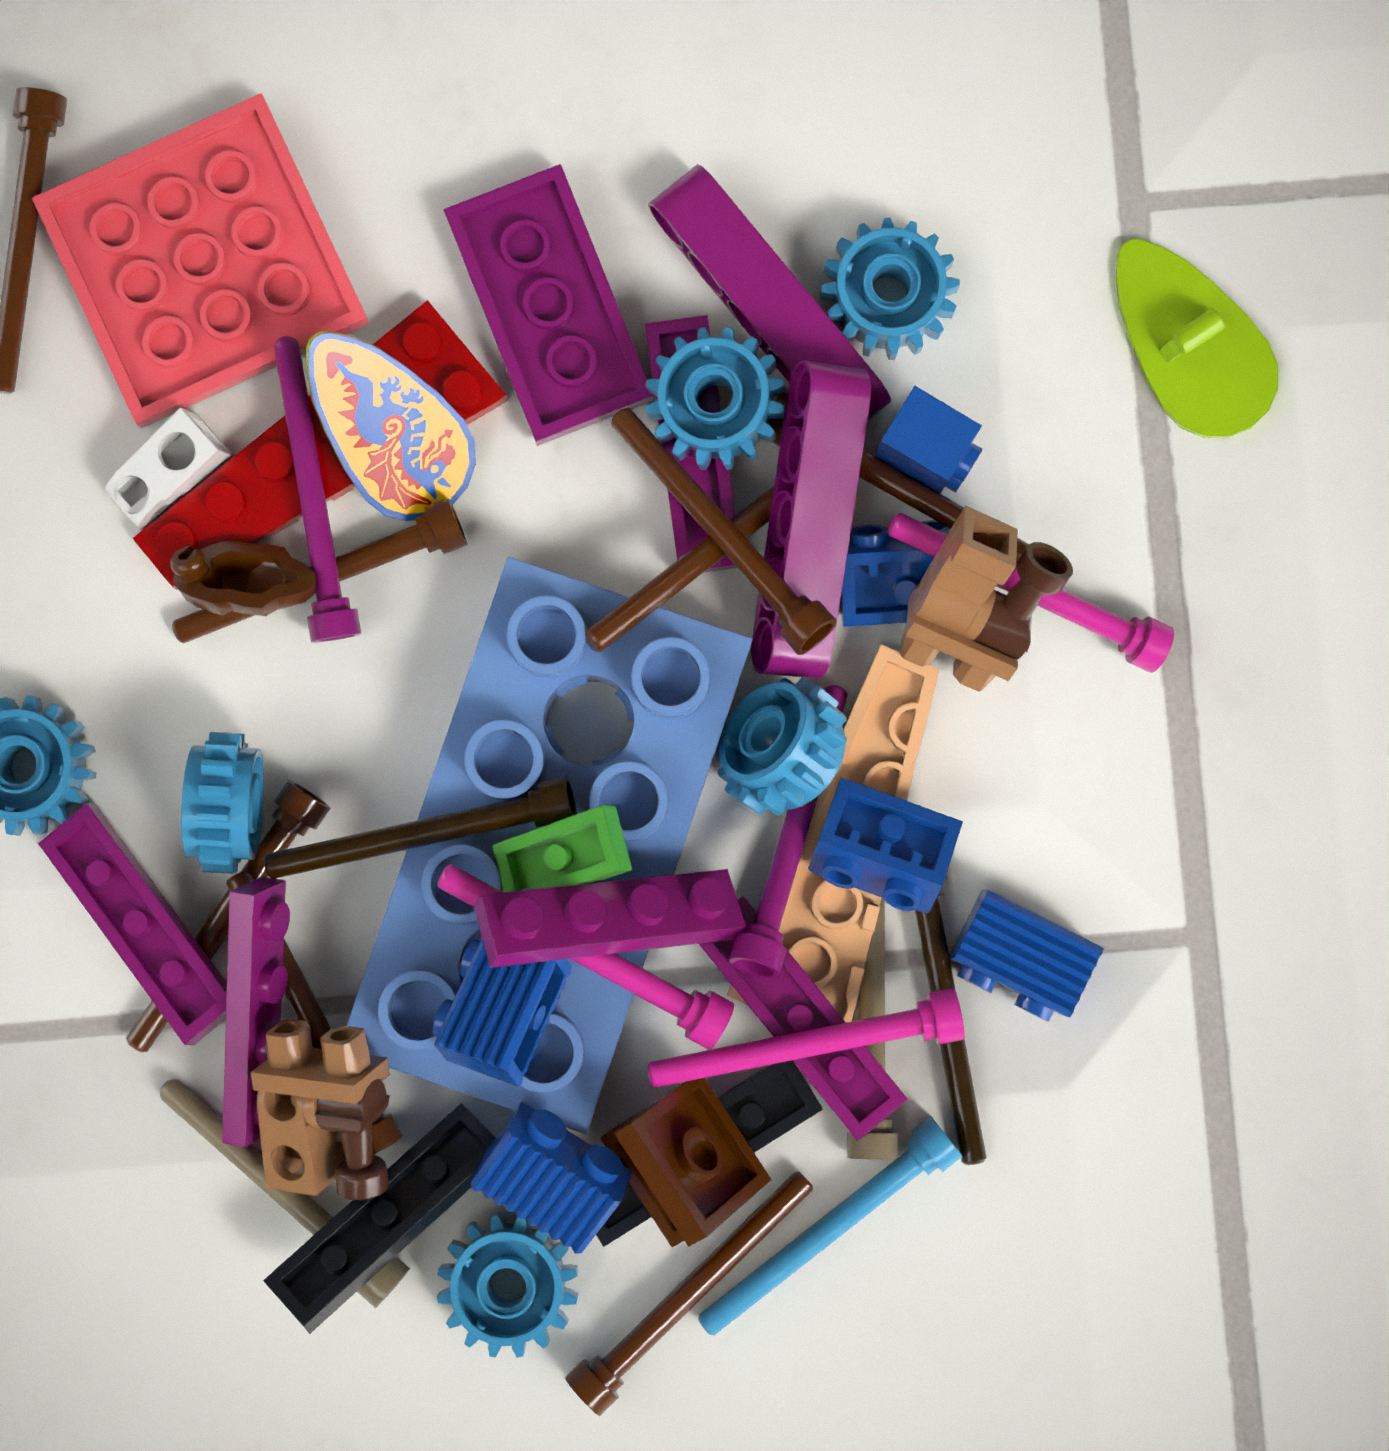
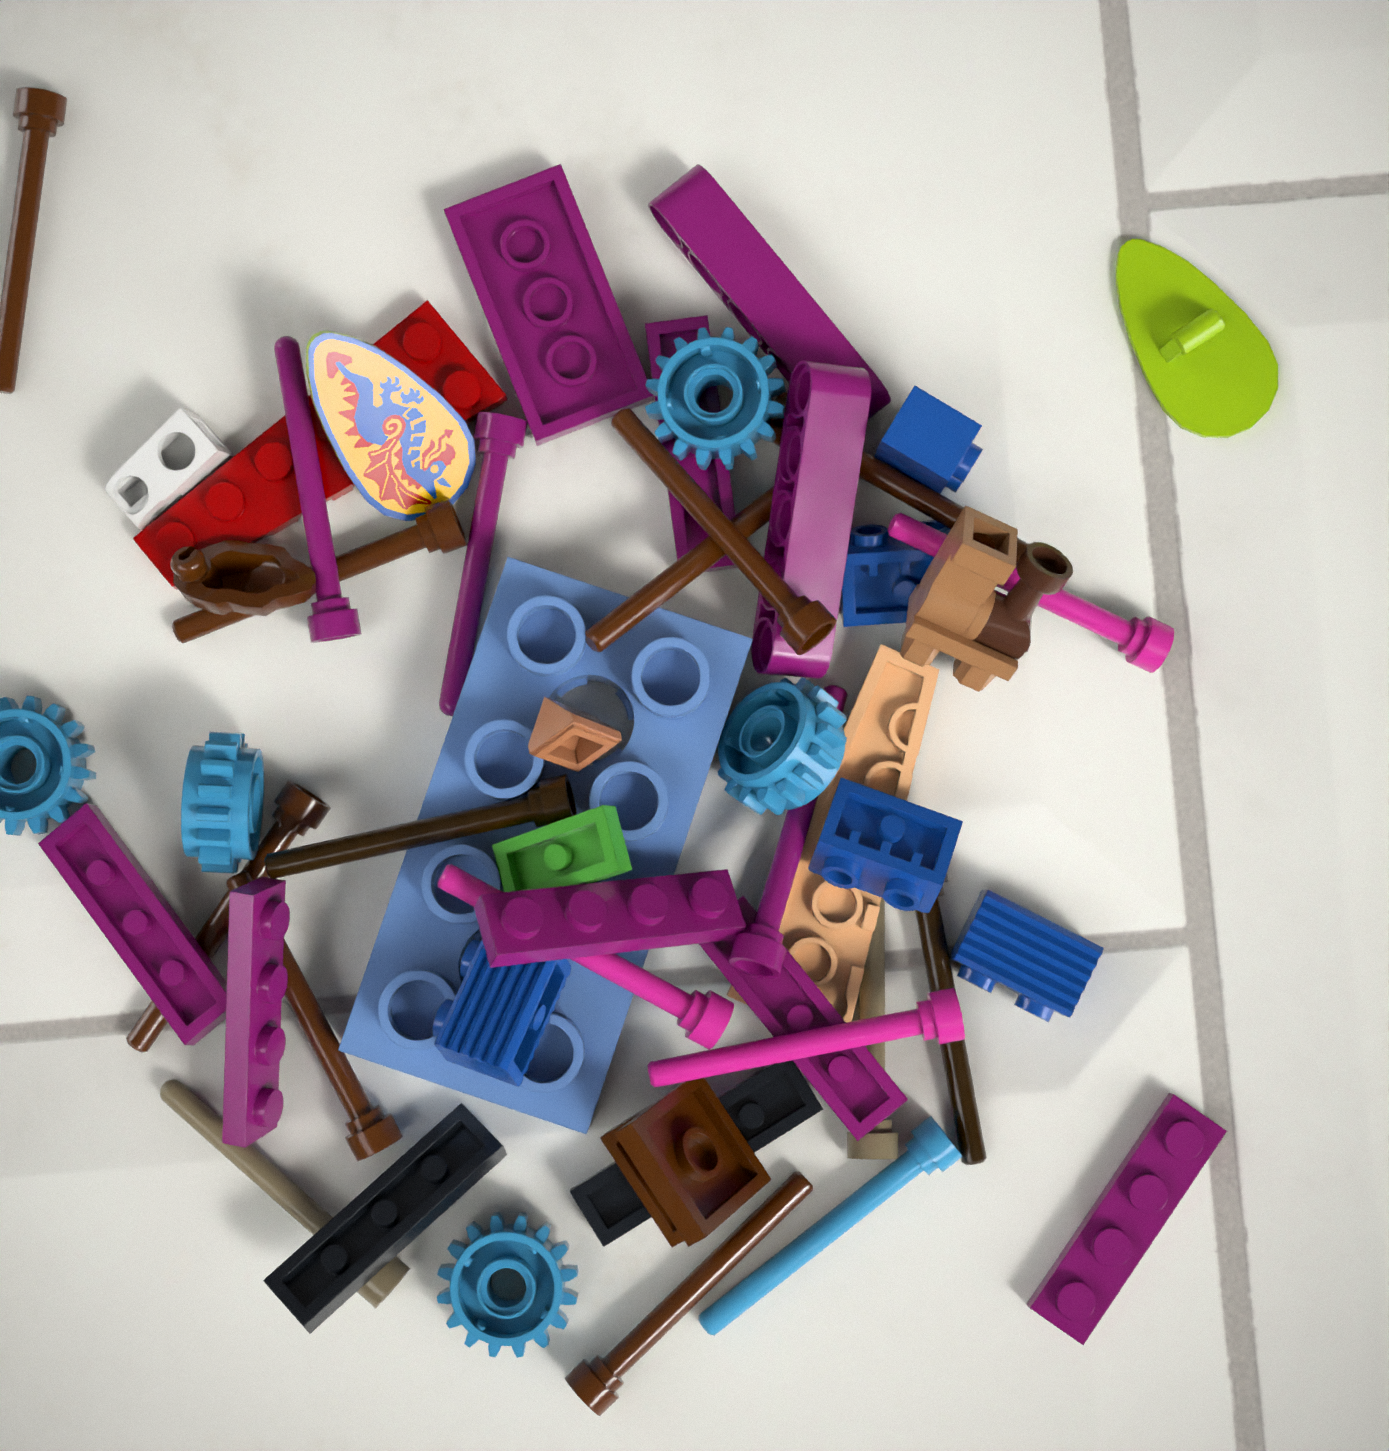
coral plate [32,93,370,429] -> none
medium nougat hips [251,1019,390,1200] -> none
blue brick [470,1102,632,1254] -> none
dark azure gear [820,218,960,360] -> none
none -> magenta piece [439,412,528,716]
none -> nougat slope [528,697,622,772]
none -> magenta plate [1026,1093,1227,1345]

